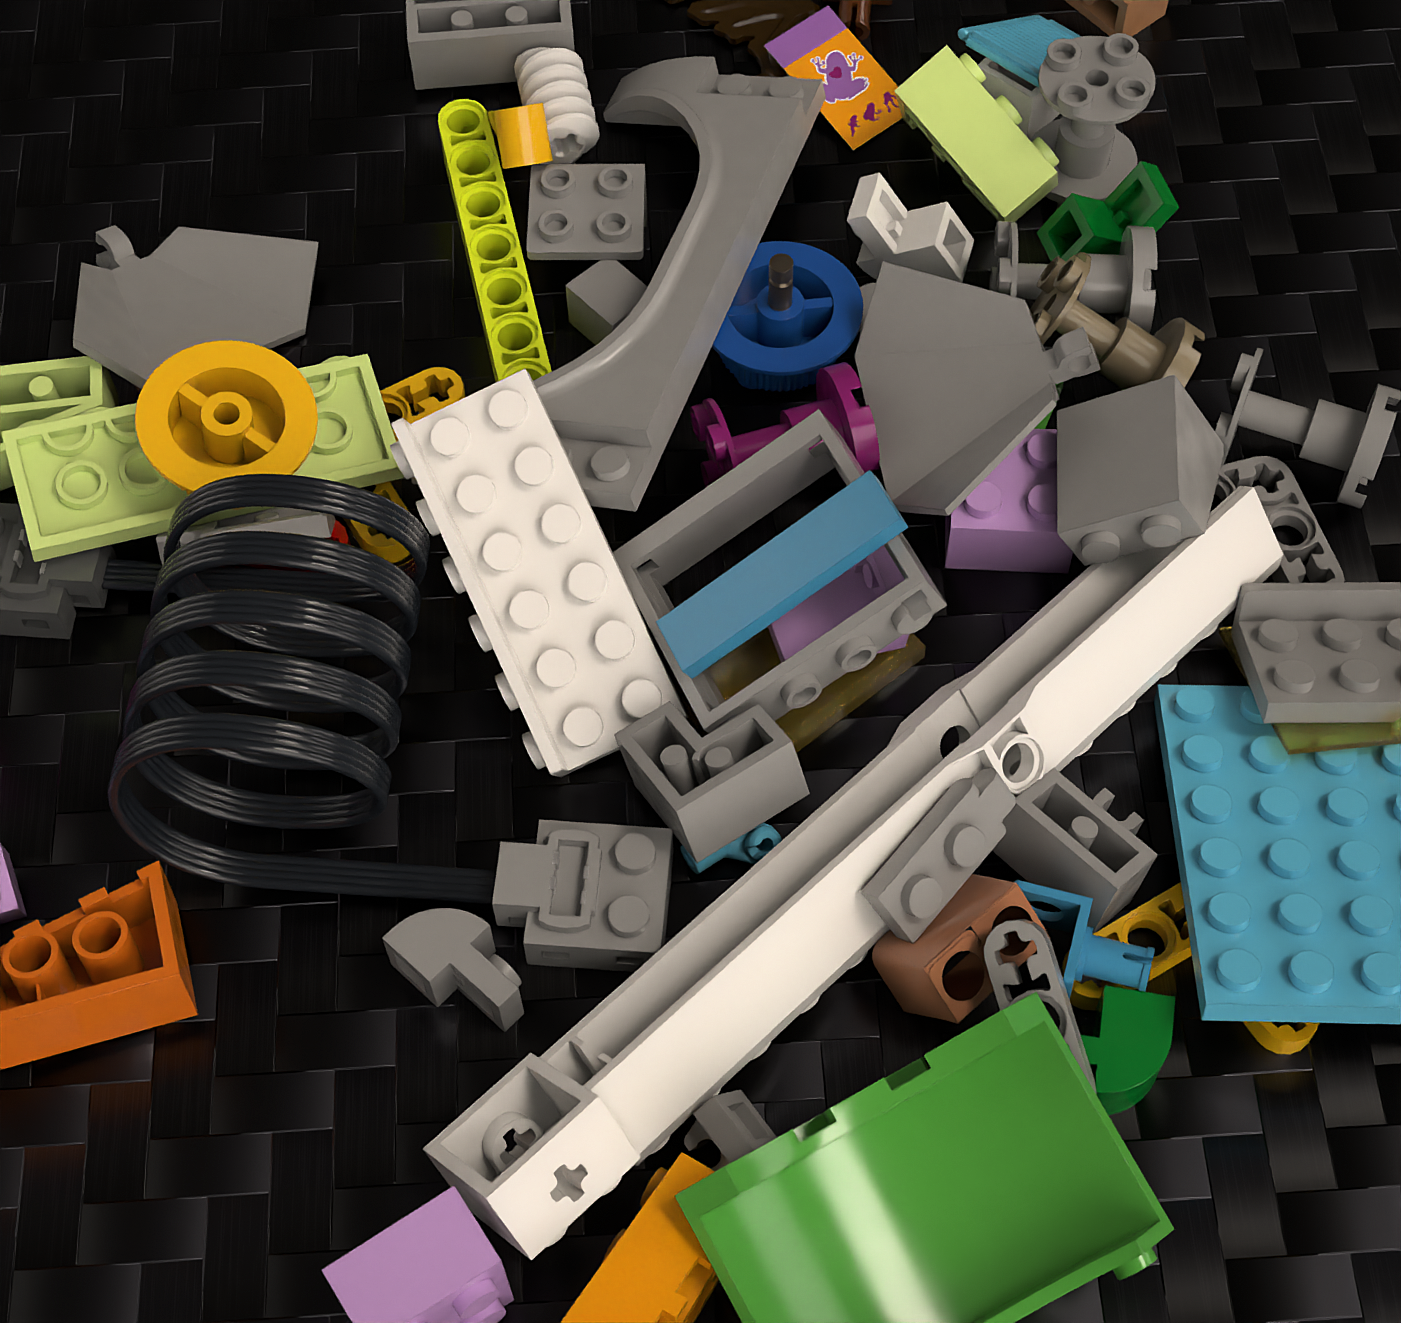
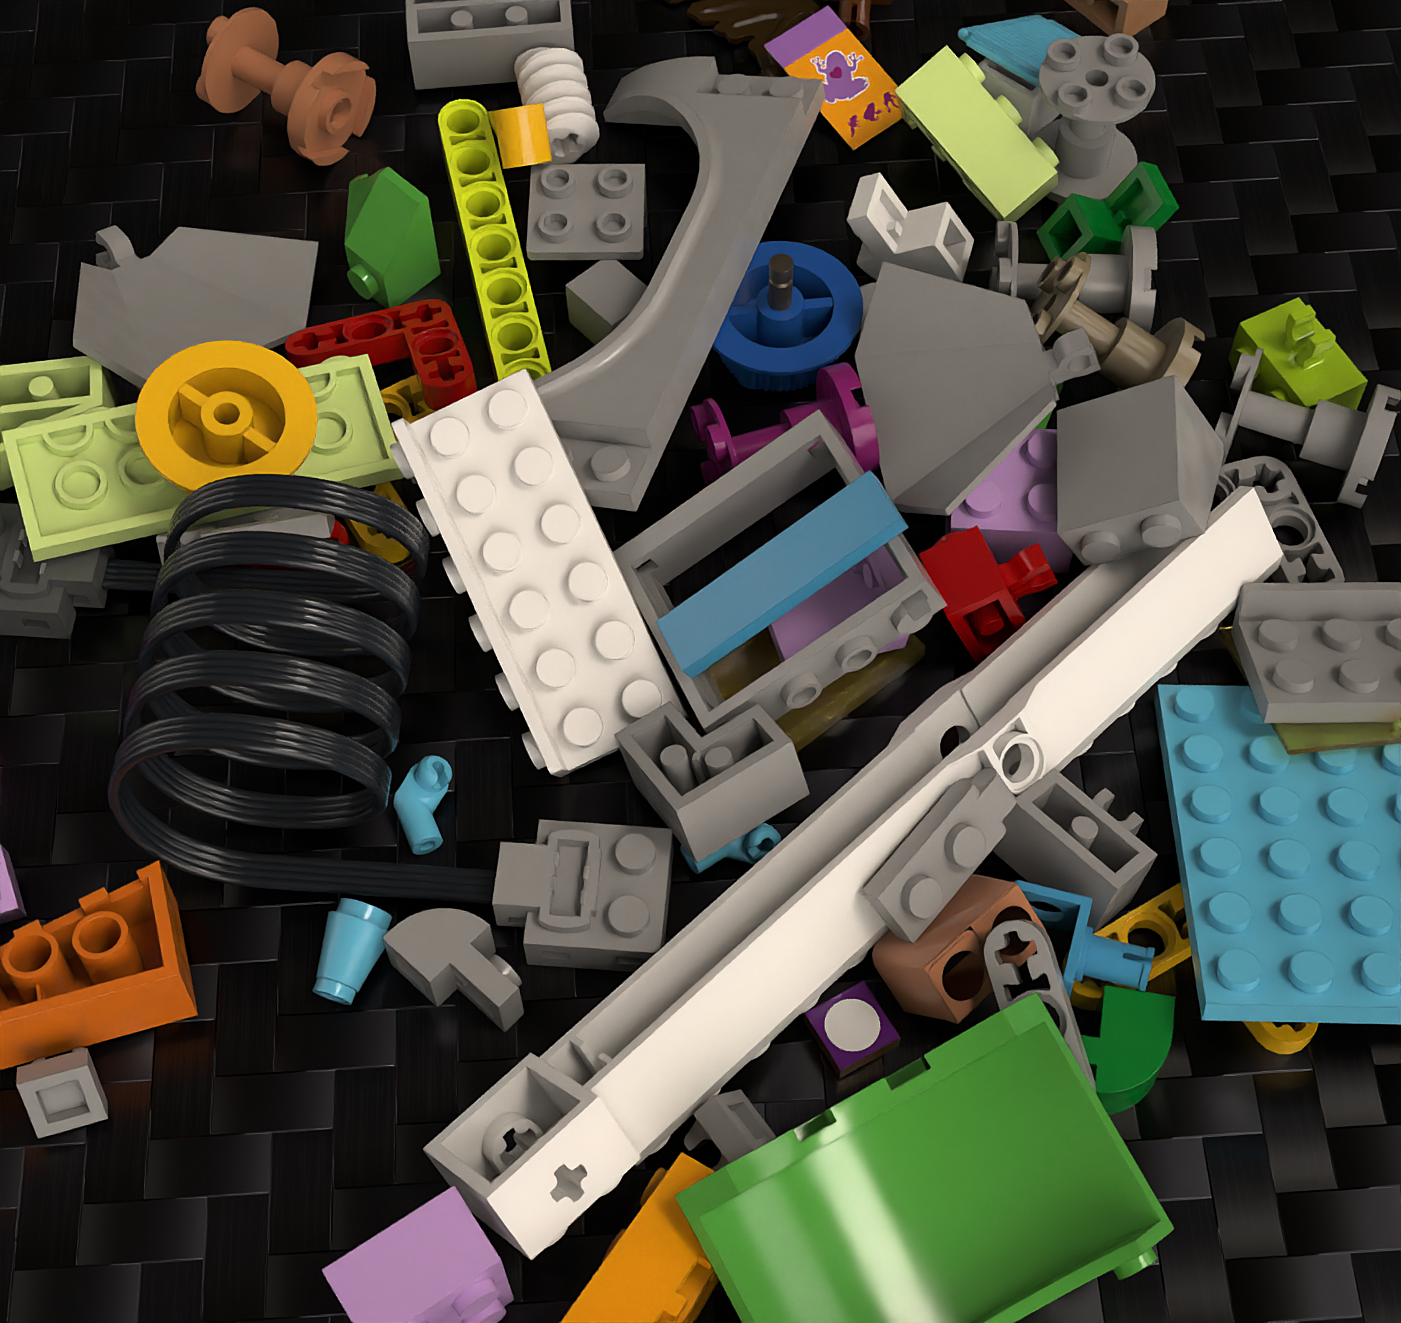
none -> light grey tile [16,1047,108,1139]
none -> nougat piece [196,7,376,166]
none -> red beam [285,299,478,411]
none -> medium azure cone [313,898,392,1005]
none -> bright green slope [344,167,441,309]
none -> medium azure arm [393,755,452,855]
none -> tile [804,981,900,1078]
none -> red brick [919,526,1058,666]
none -> lime brick [1228,297,1368,444]

